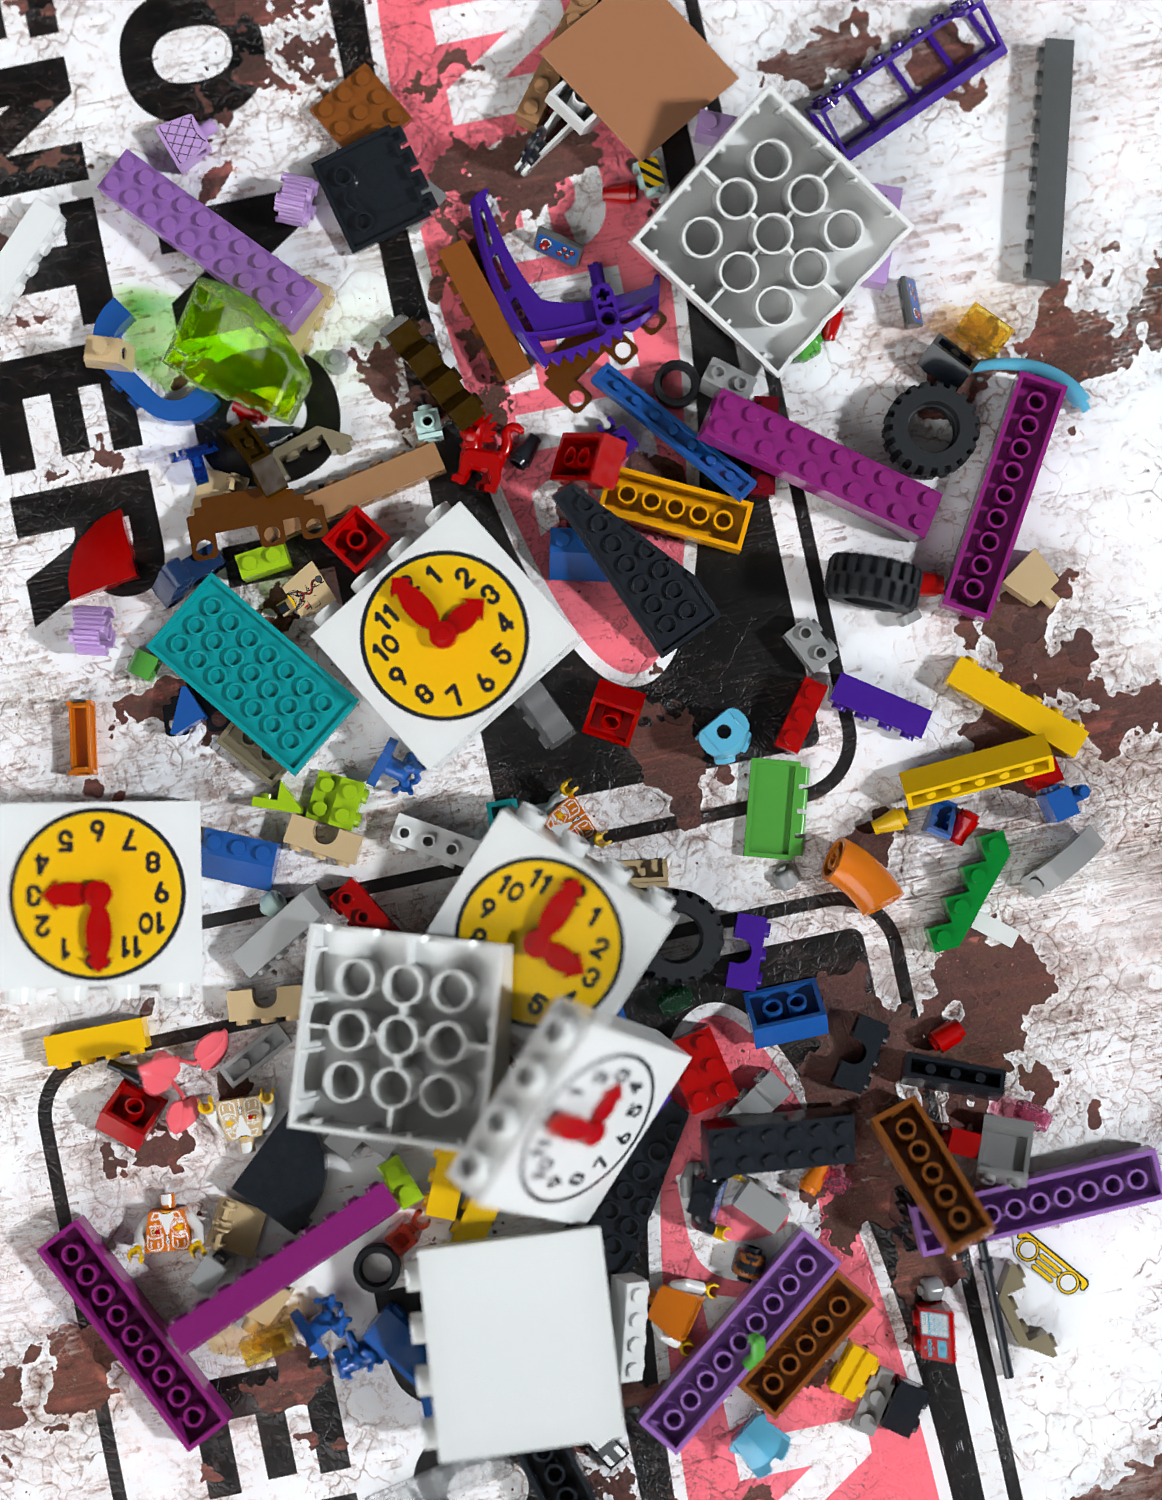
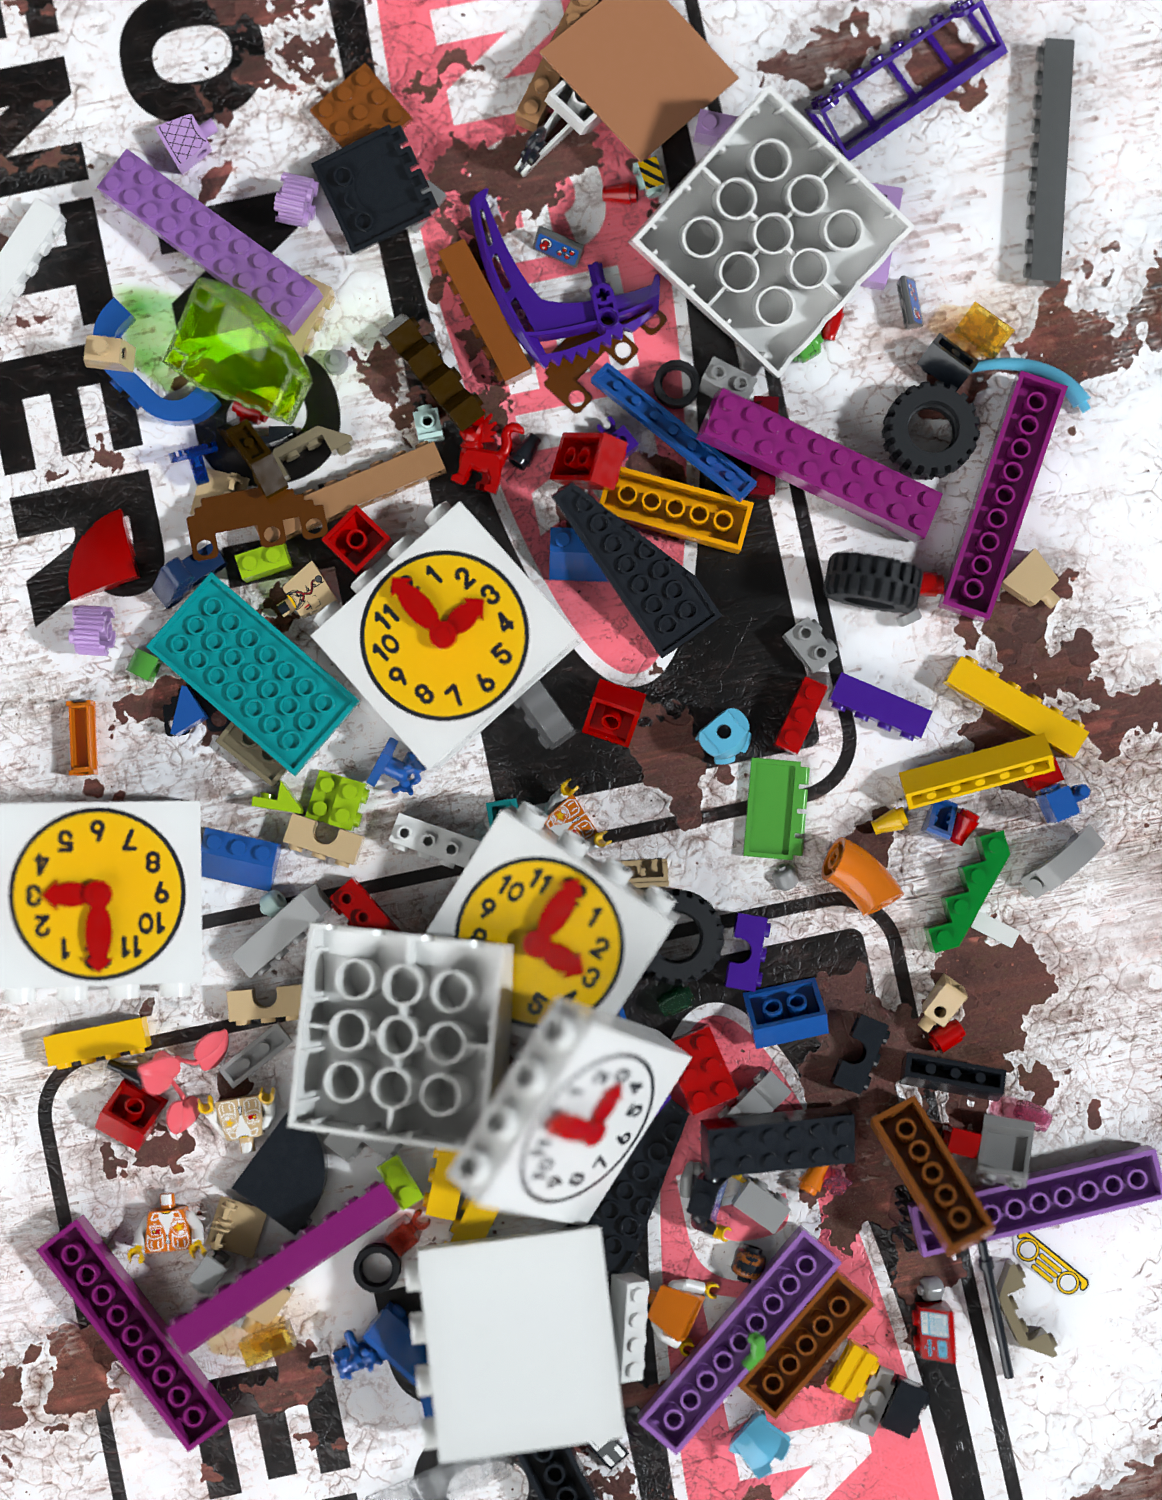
blue piece [289,1293,353,1359] -> none
none -> tan torso [918,973,968,1033]

